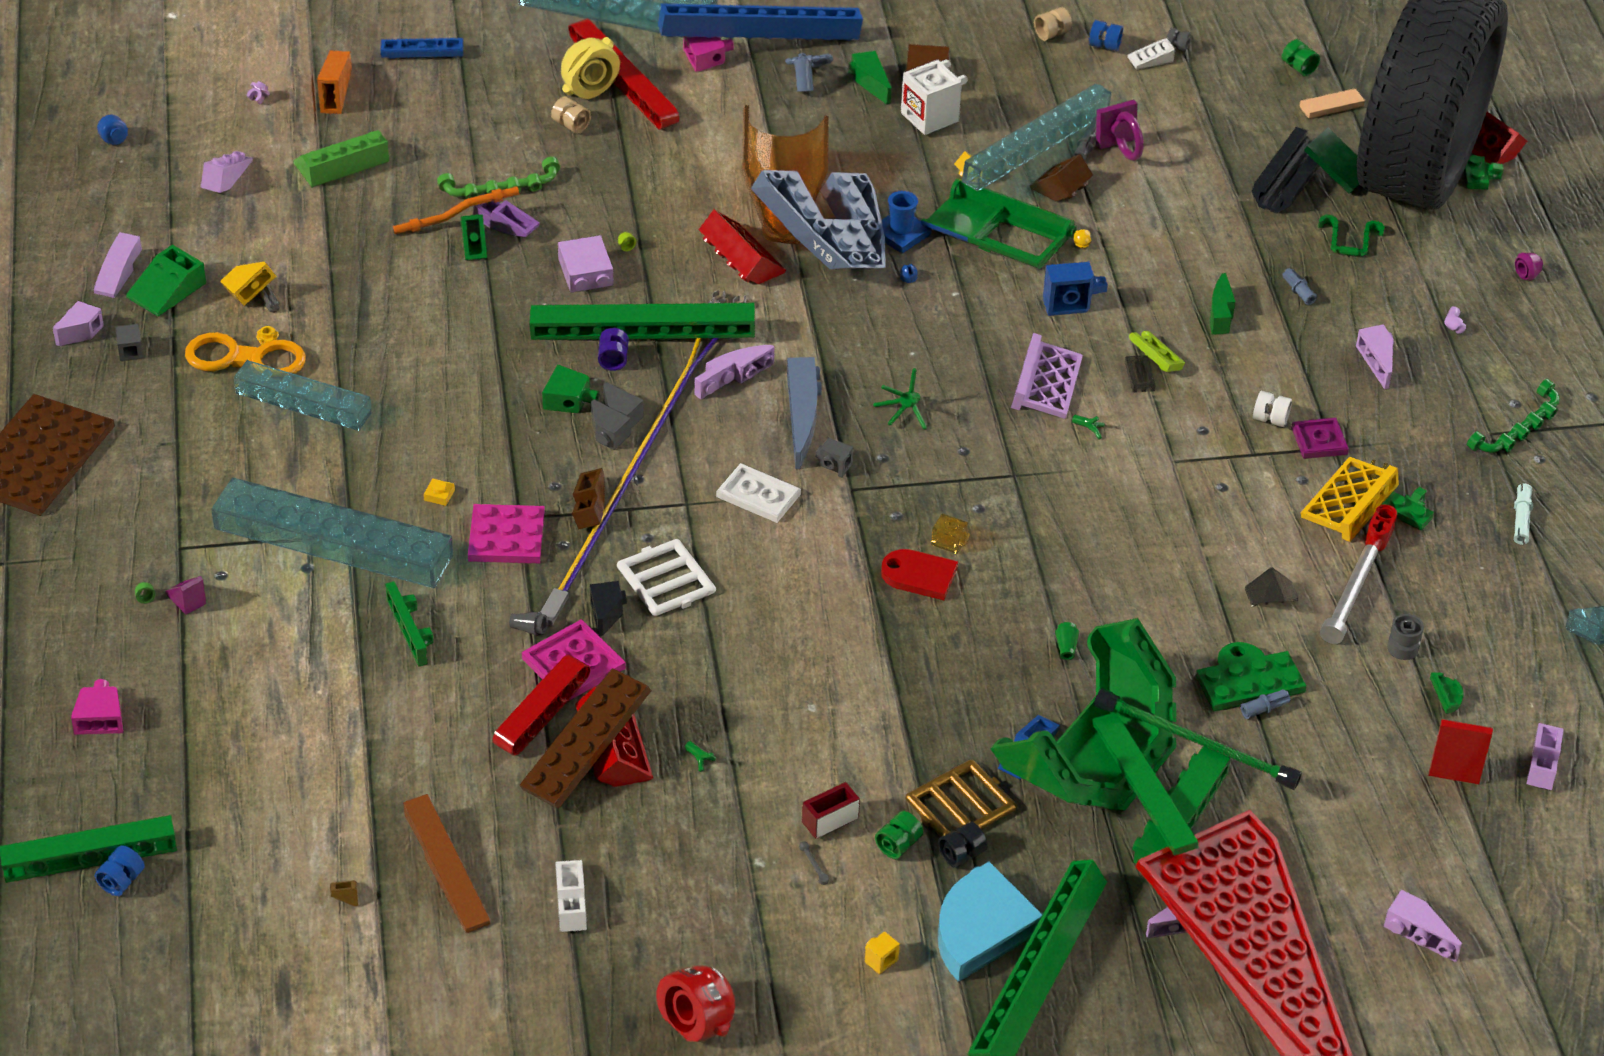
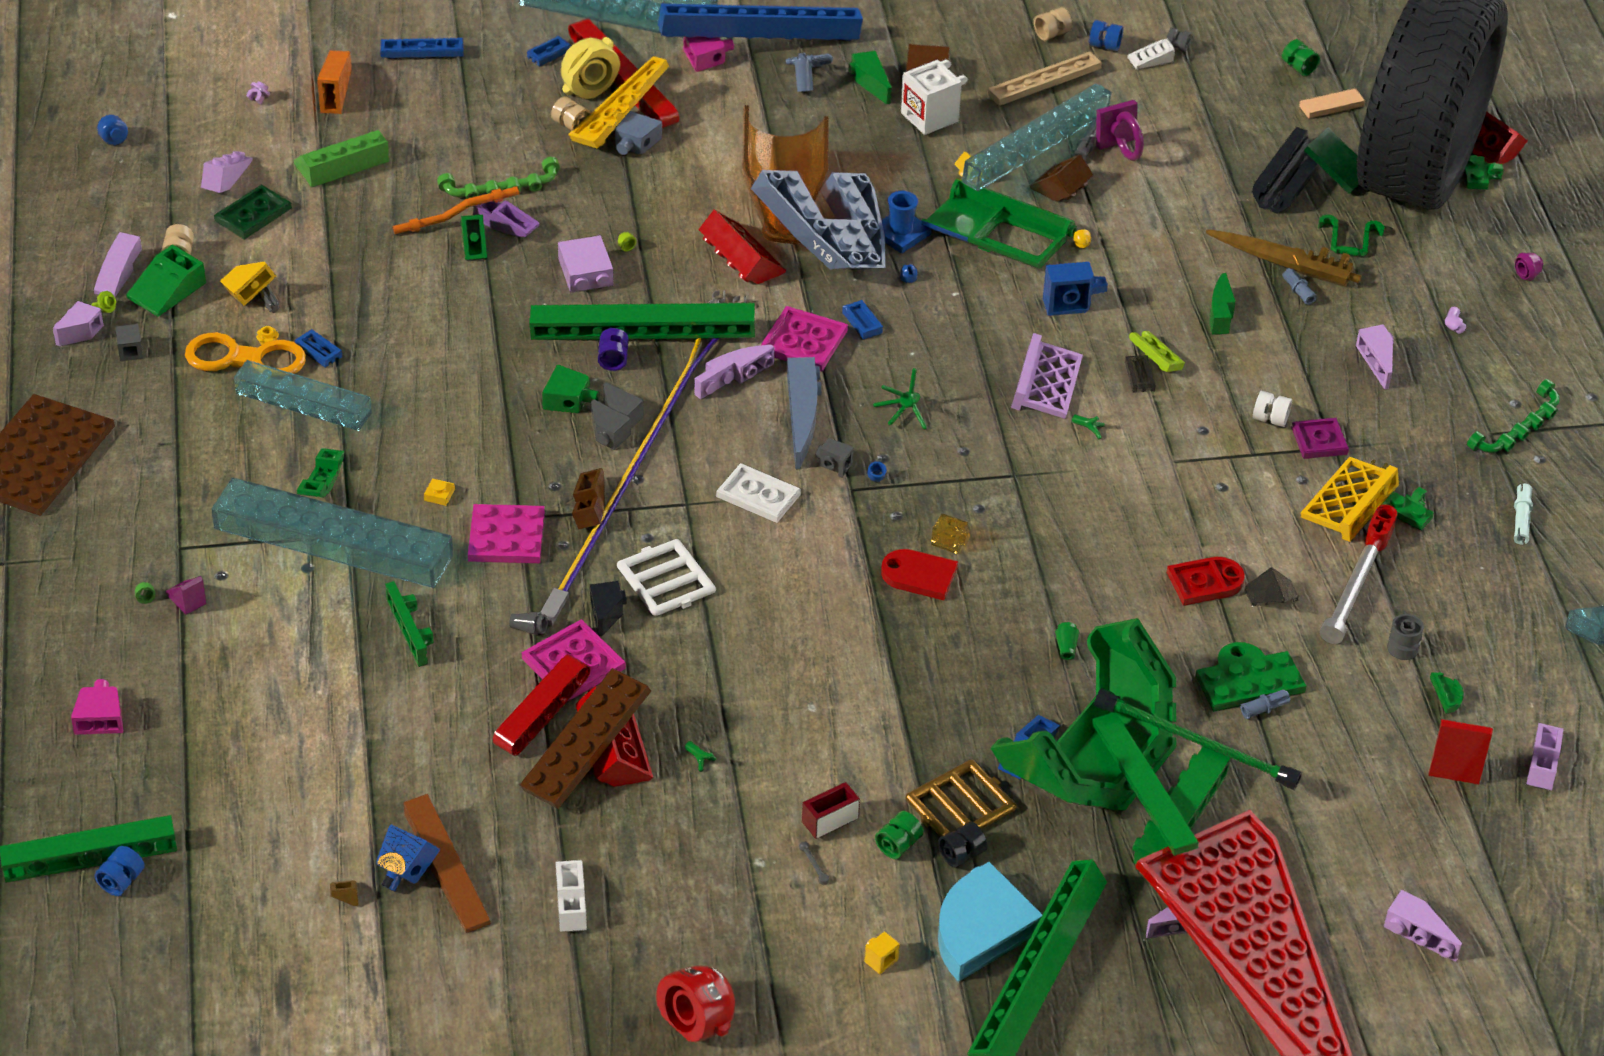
none -> lime plate [91,291,116,313]
none -> tan wheel [161,224,194,255]
none -> dark green tile [214,184,292,240]
none -> blue tile [295,329,342,368]
none -> green slope [297,448,344,498]
none -> blue torso [376,824,440,892]
none -> blue tile [527,36,572,67]
none -> yellow wing [568,56,669,148]
none -> sand blue torso [615,111,662,155]
none -> dark pink plate [761,306,848,372]
none -> blue tile [842,300,883,339]
none -> blue hinge [867,461,887,482]
none -> tan plate [988,52,1102,106]
none -> red tile [1166,556,1245,606]
none -> pearl gold piece [1206,229,1361,287]

